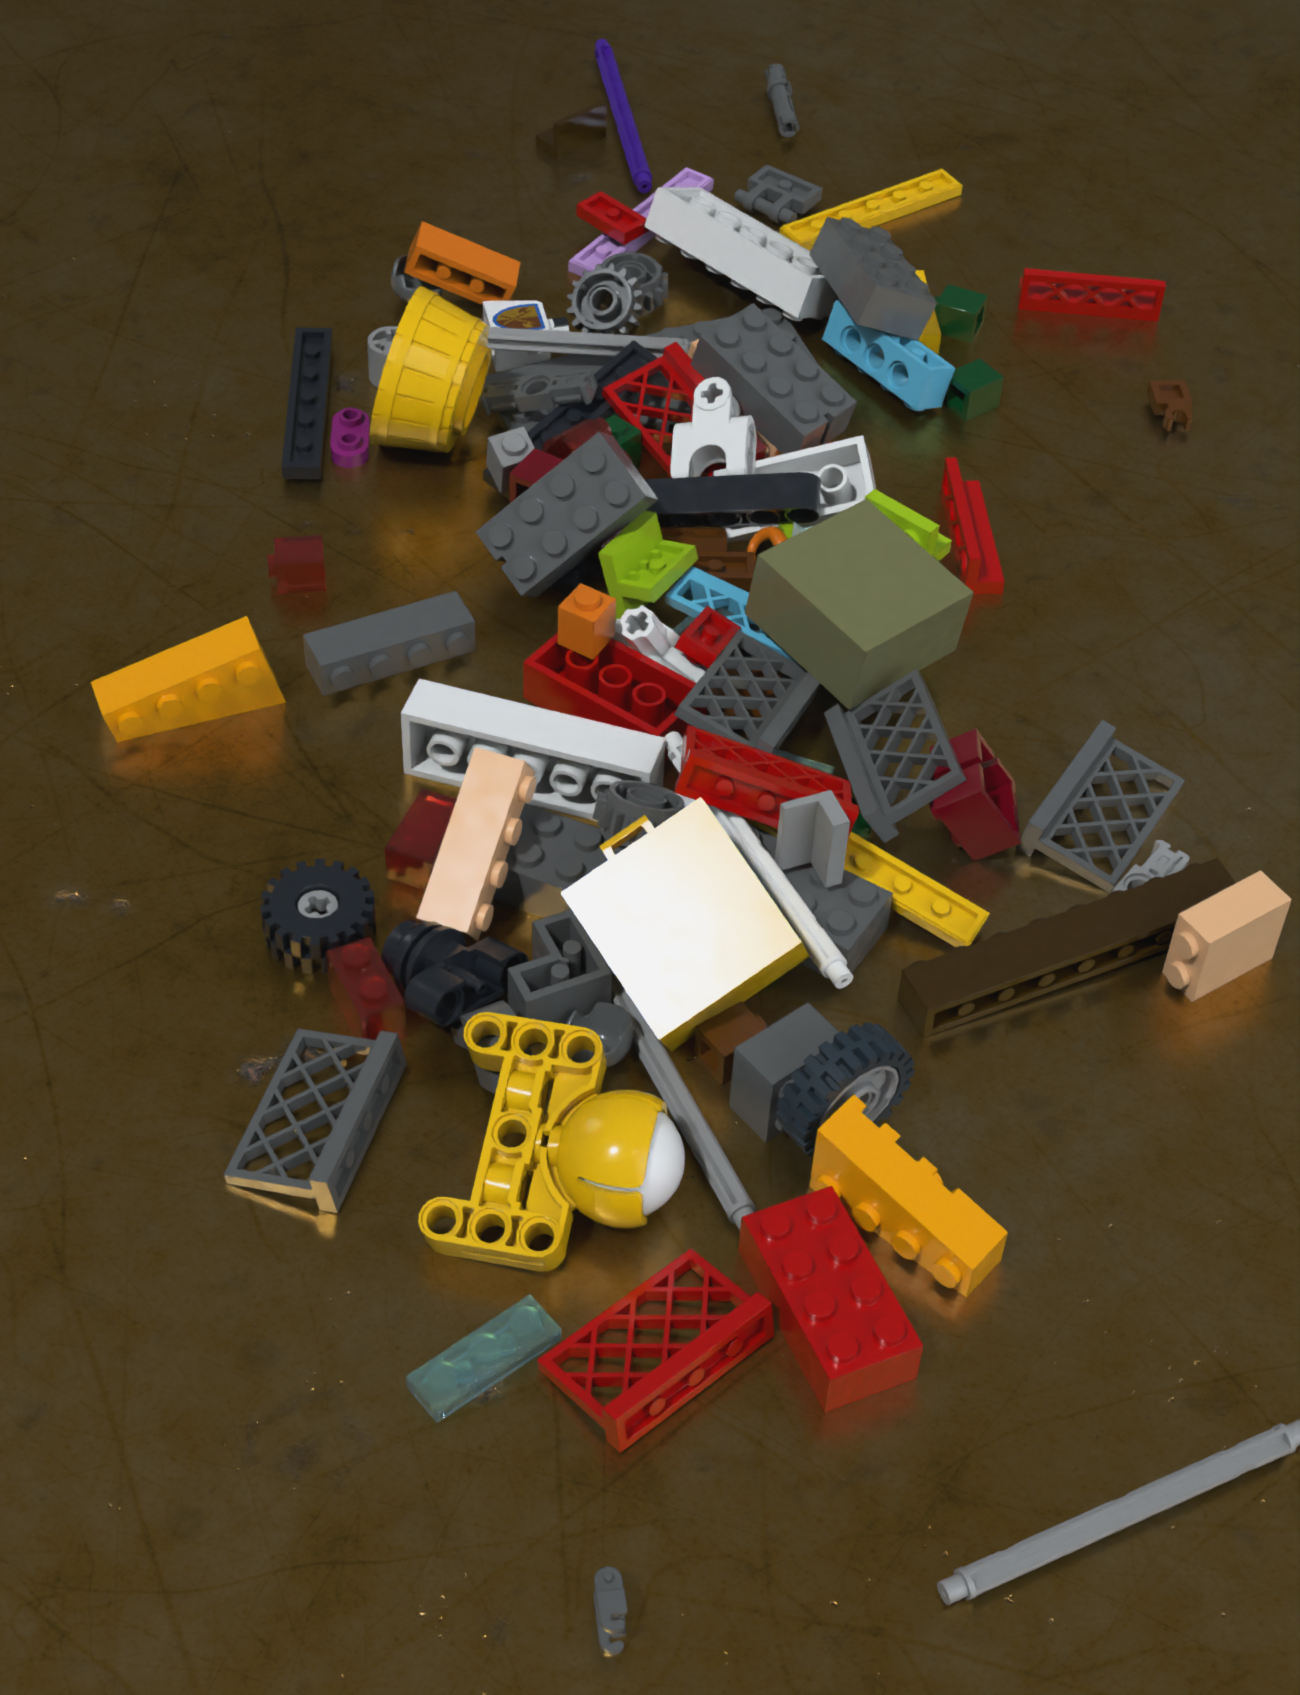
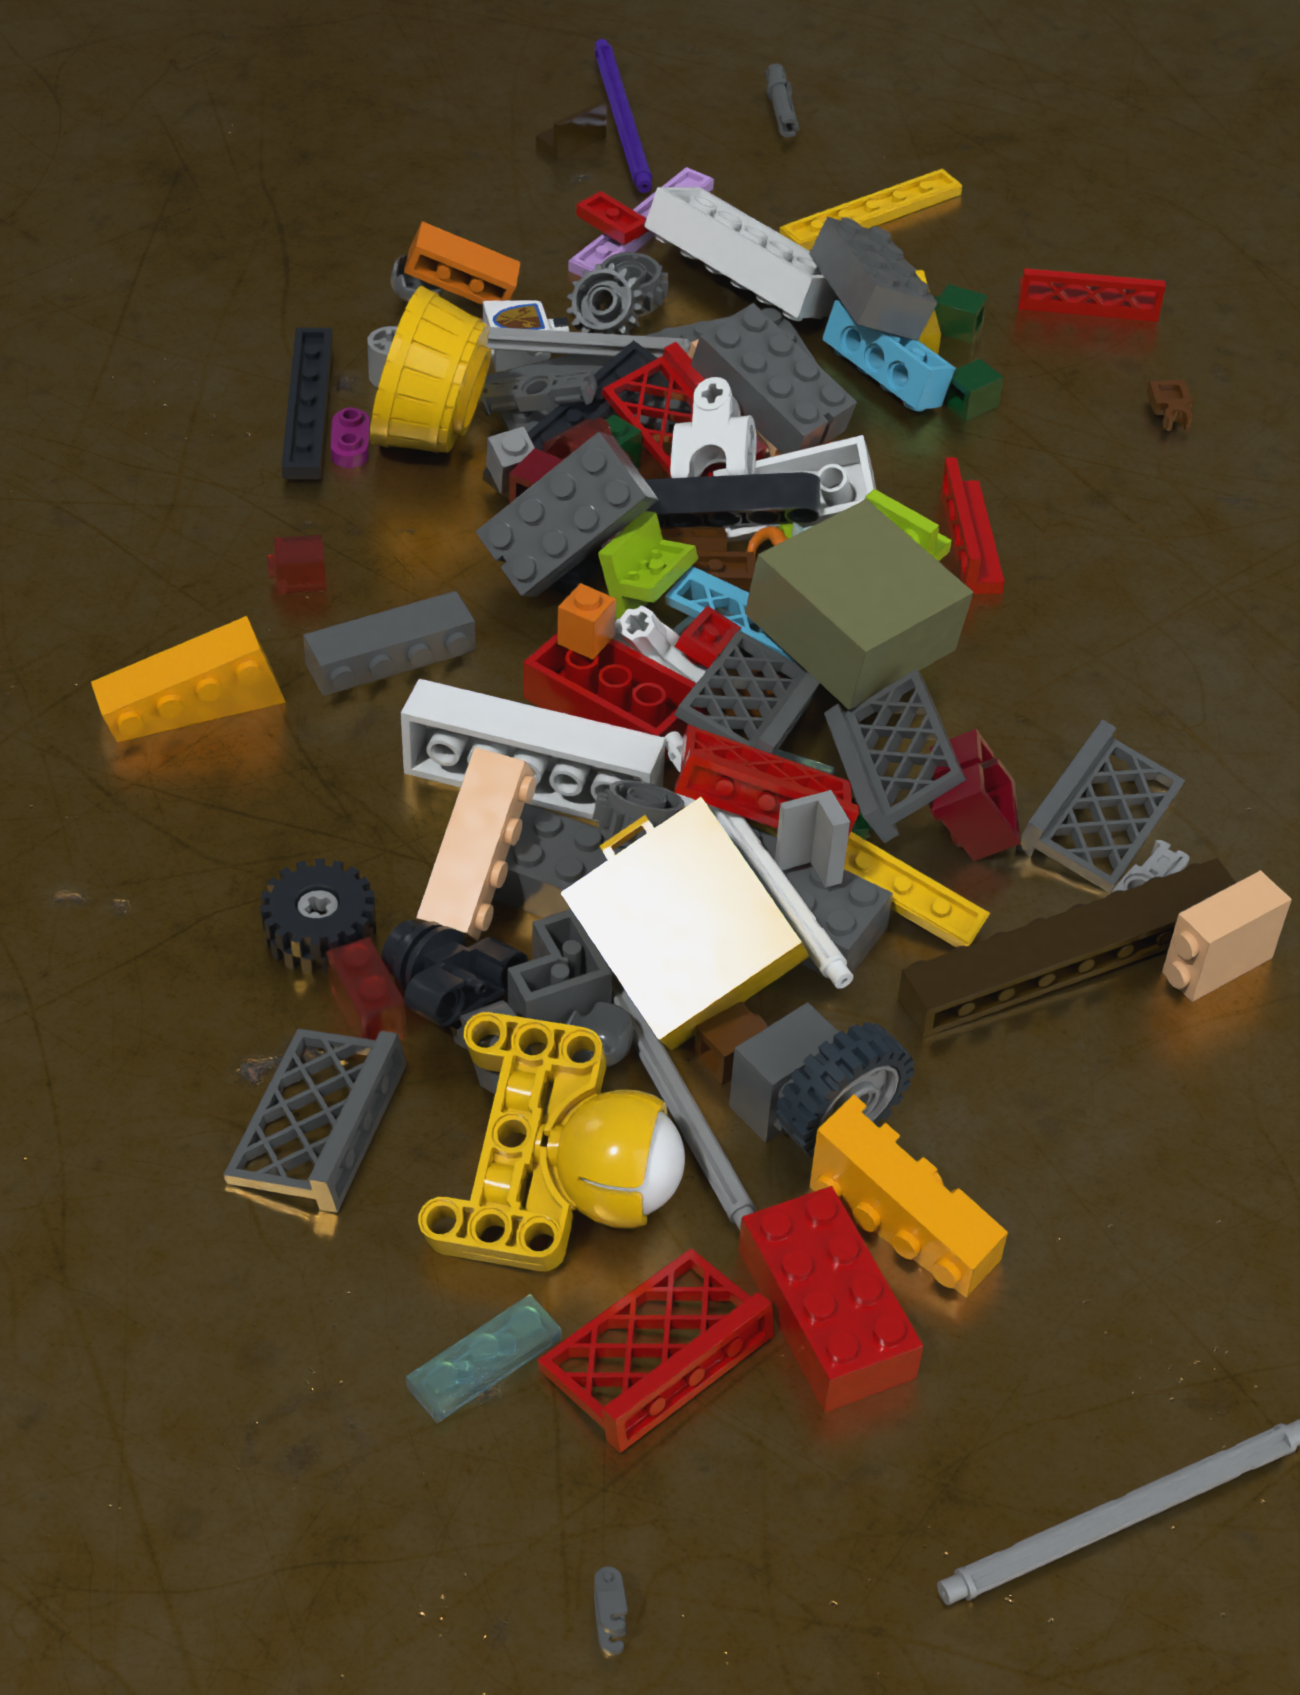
clear red brick [385,788,457,890] -> none
dark grey plate [734,165,822,224] -> none

